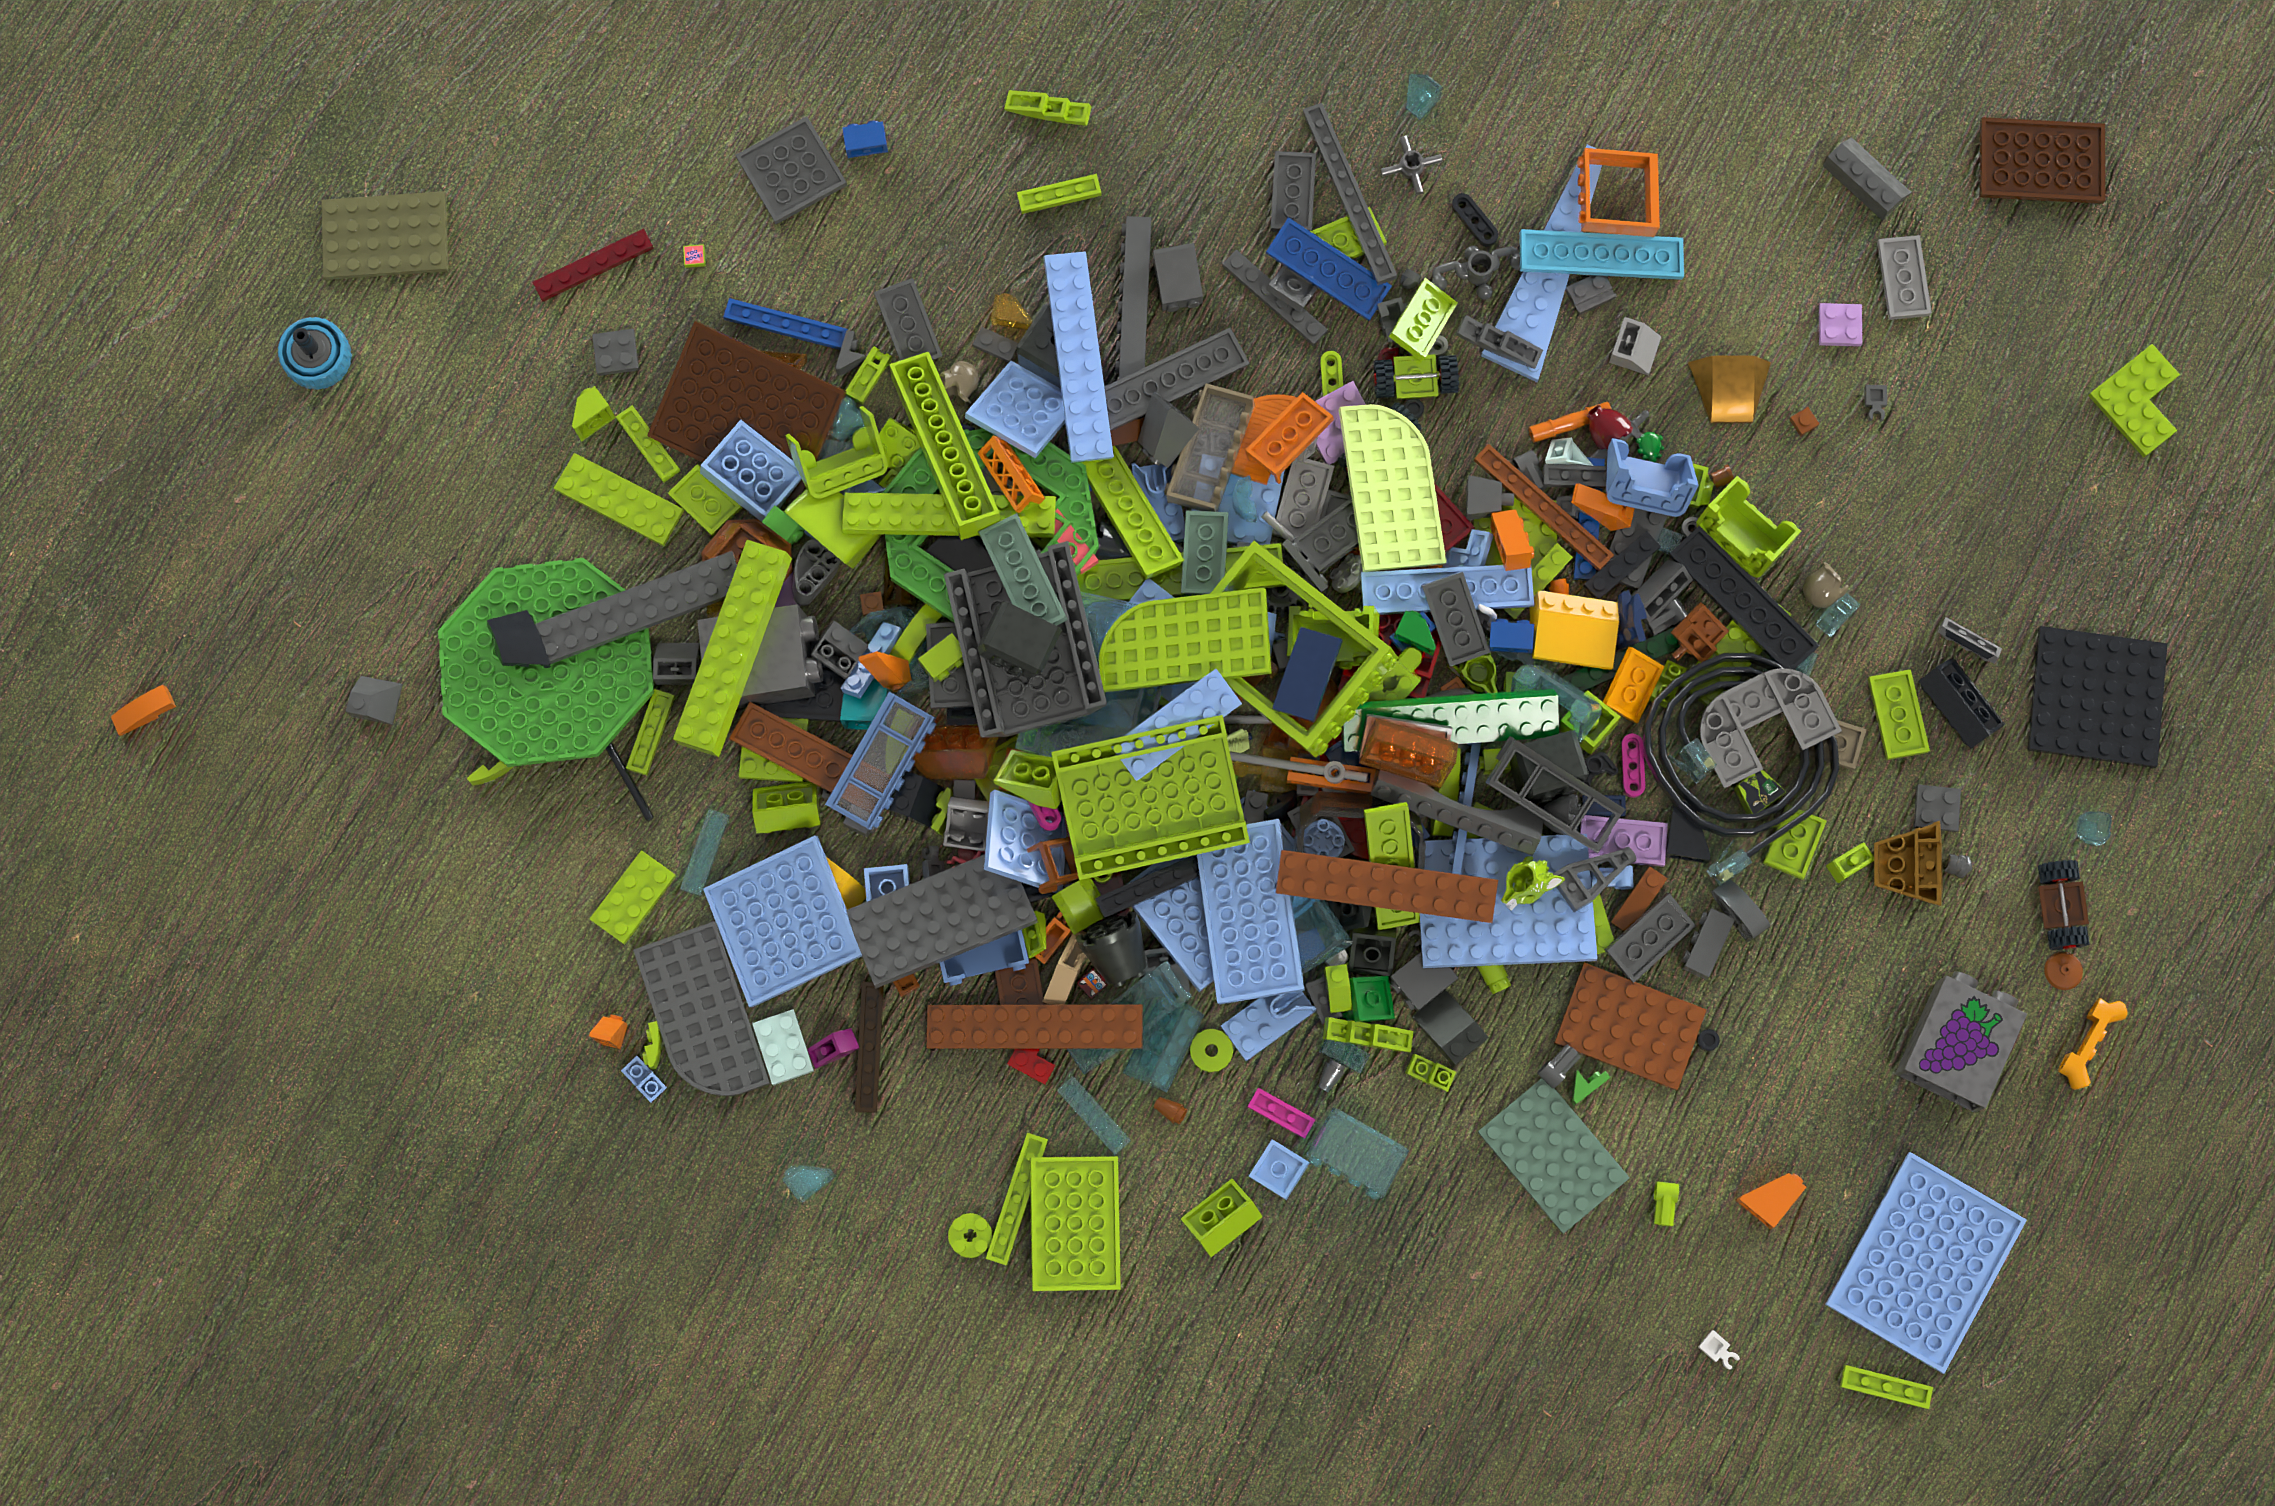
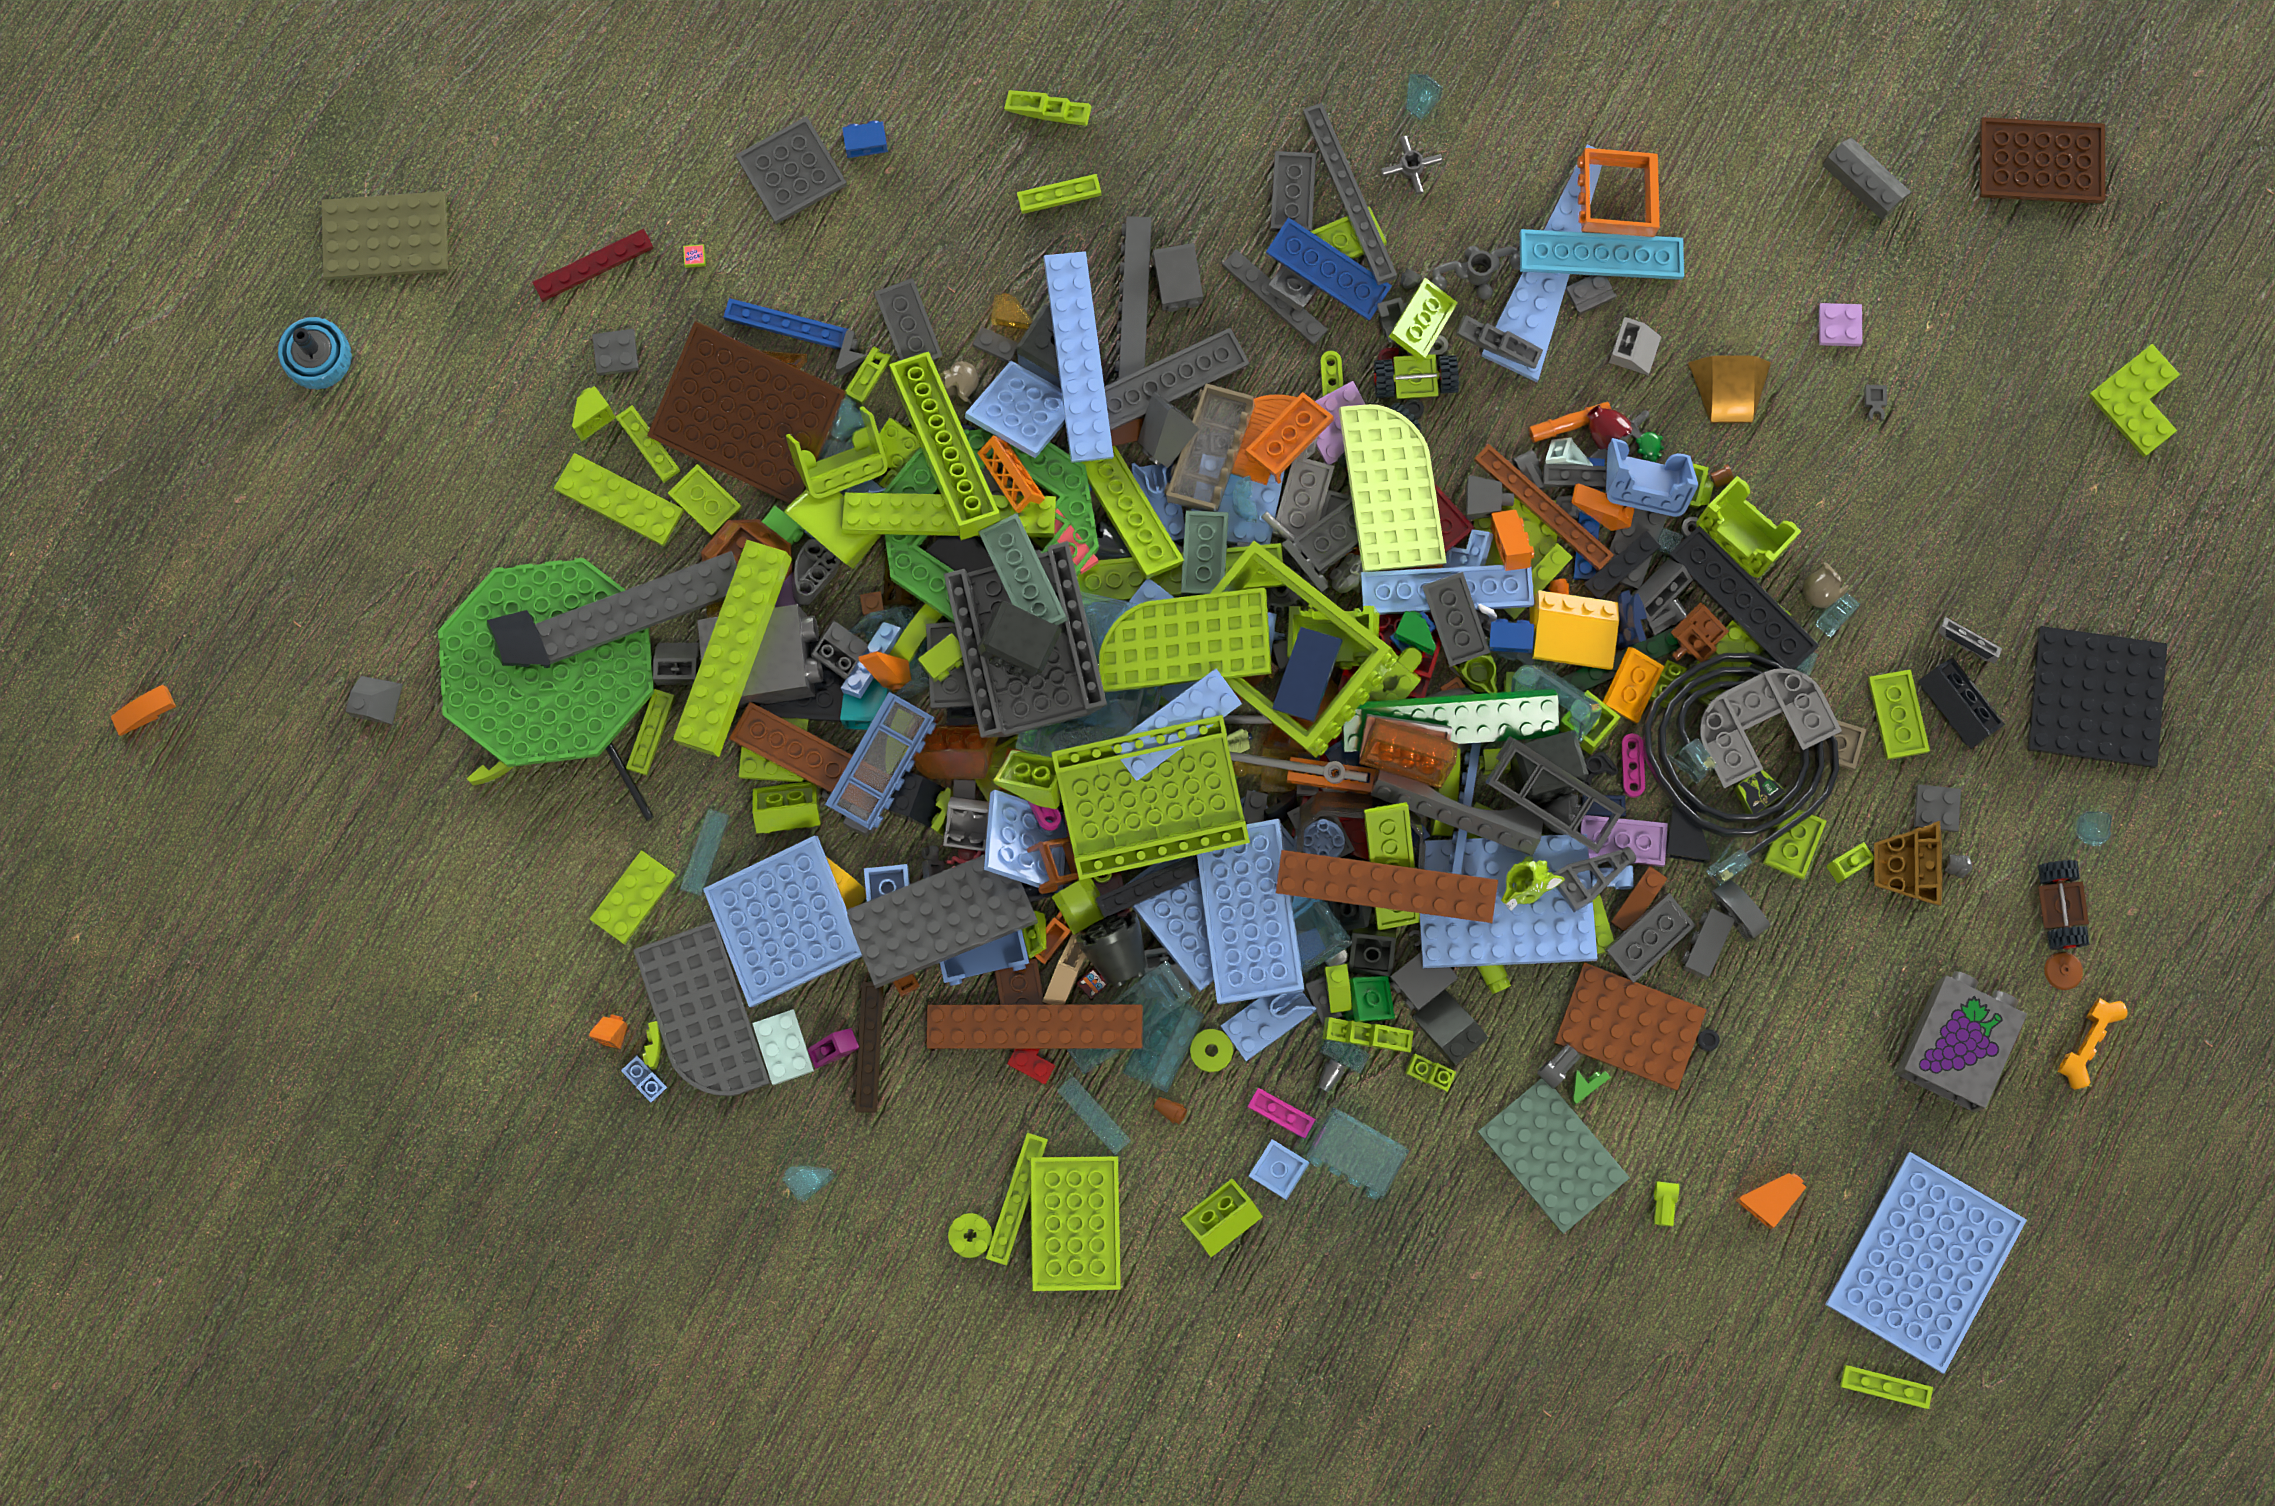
light blue slope [700,420,802,524] -> none
black plate [1452,193,1498,247] -> none
white plate [1698,1330,1740,1370] -> none
dark orange plate [1789,407,1819,437] -> none
light grey plate [1877,235,1932,320] -> none

